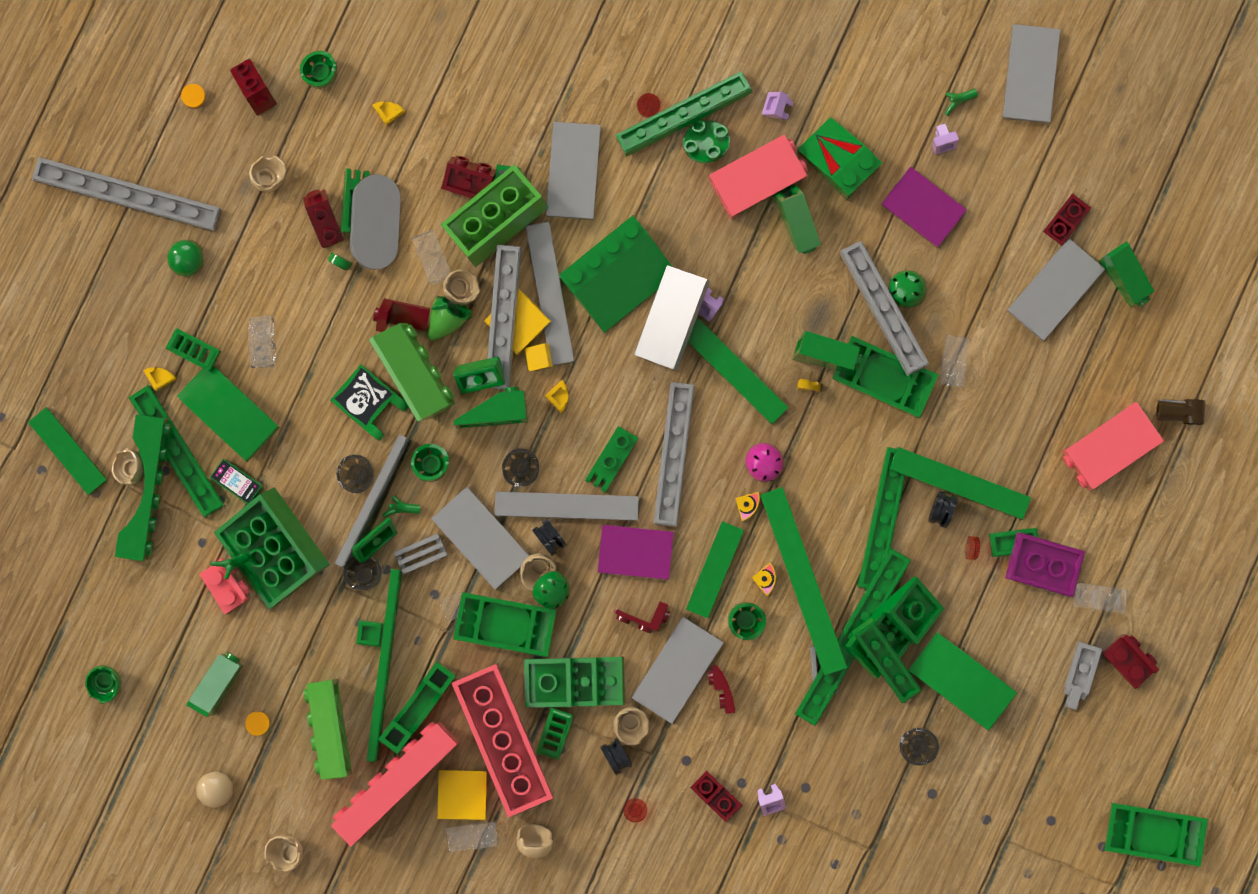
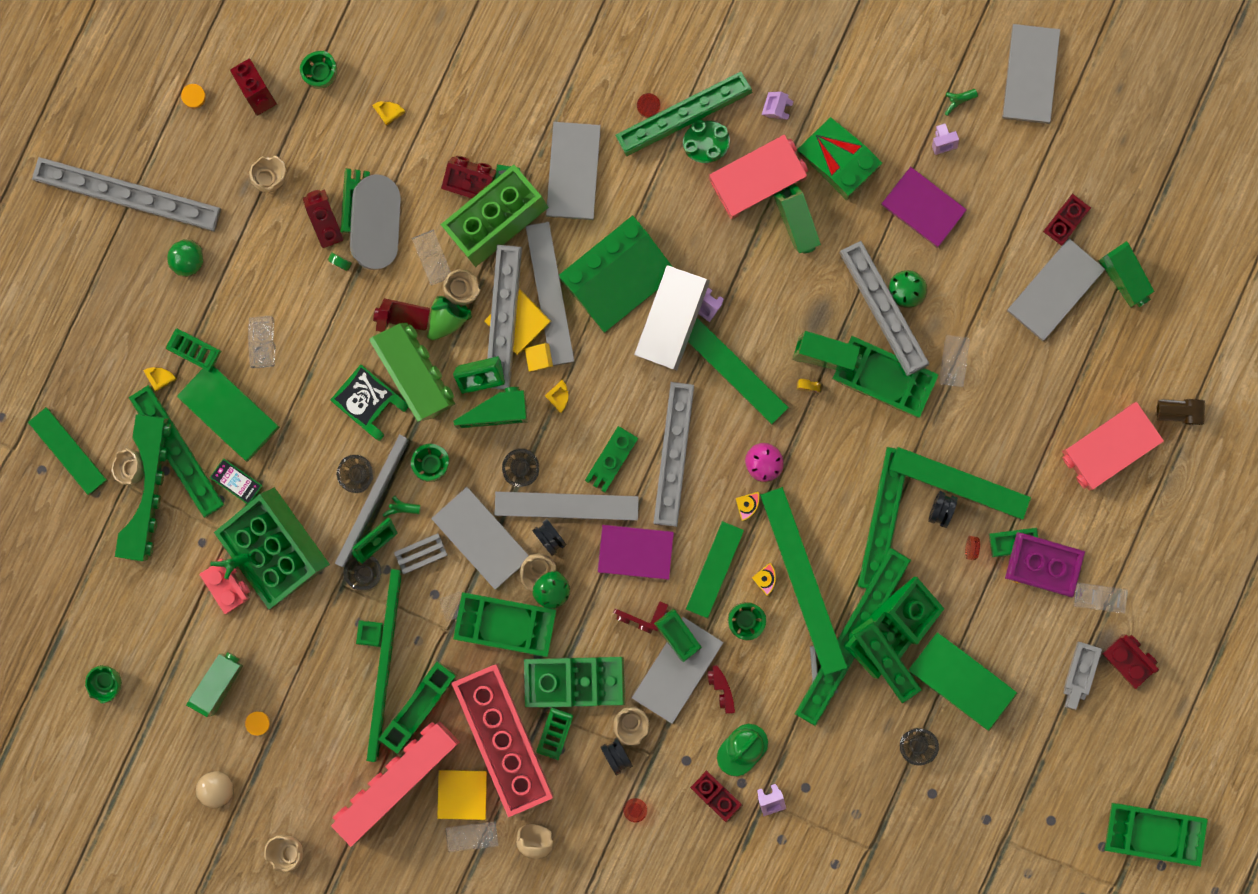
bright green slope [303,679,352,780] -> none
none -> green tile [654,609,702,662]
none -> green piece [717,723,768,777]

